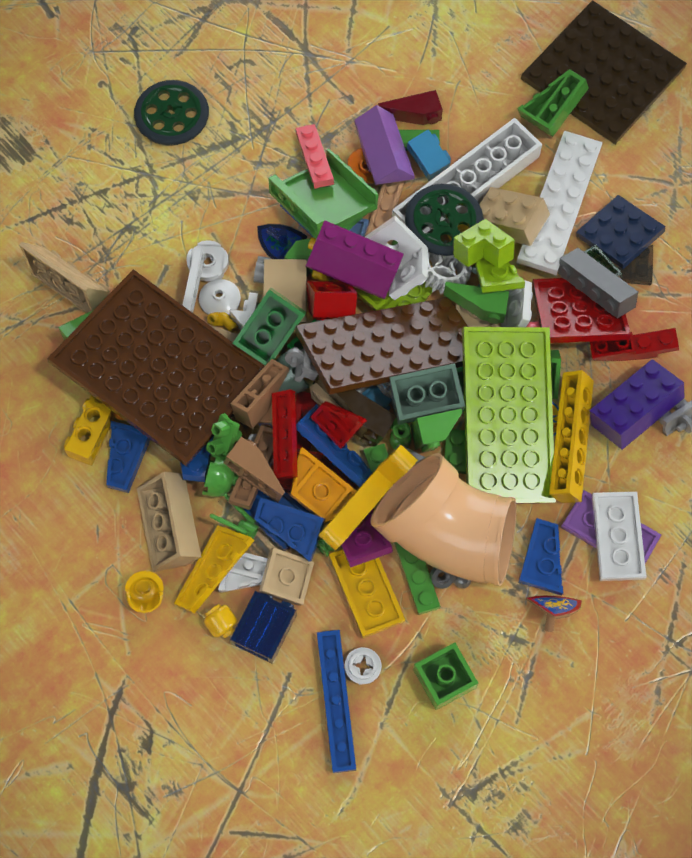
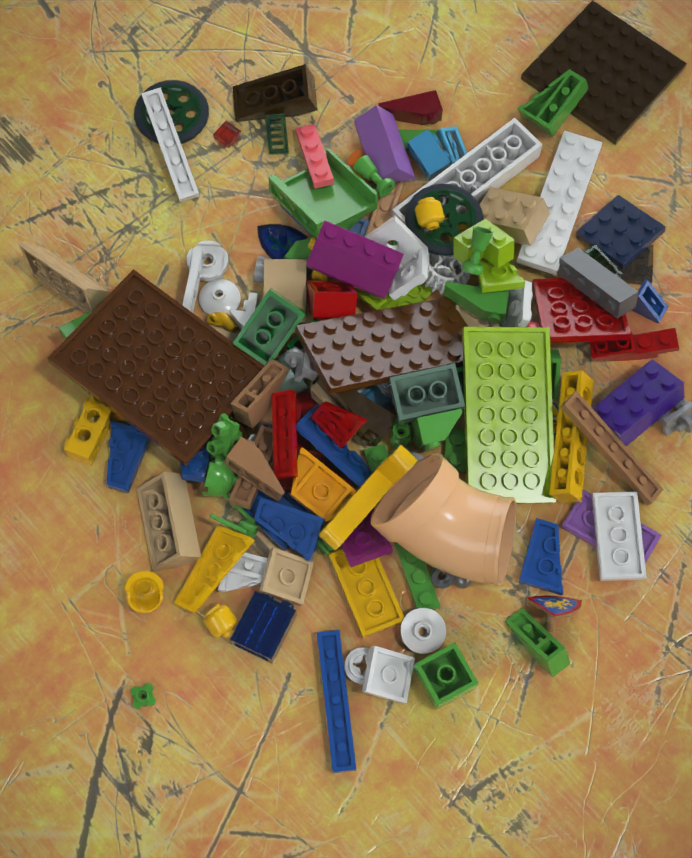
none -> bright green plate [130,683,156,709]
none -> white plate [141,87,199,203]
none -> clear red tile [213,121,242,148]
none -> dark brown slope [232,64,318,122]
none -> clear green slope [265,114,289,155]
none -> bright green piece [353,155,395,198]
none -> white plate [362,646,415,704]
none -> white dish [400,608,446,654]
none -> yellow head [415,197,445,230]
none -> medium azure tile [437,126,467,166]
none -> bright green piece [462,226,494,275]
none -> bright green slope [505,608,570,677]
none -> medium nougat plate [560,391,664,505]
none -> blue slope [632,280,668,323]

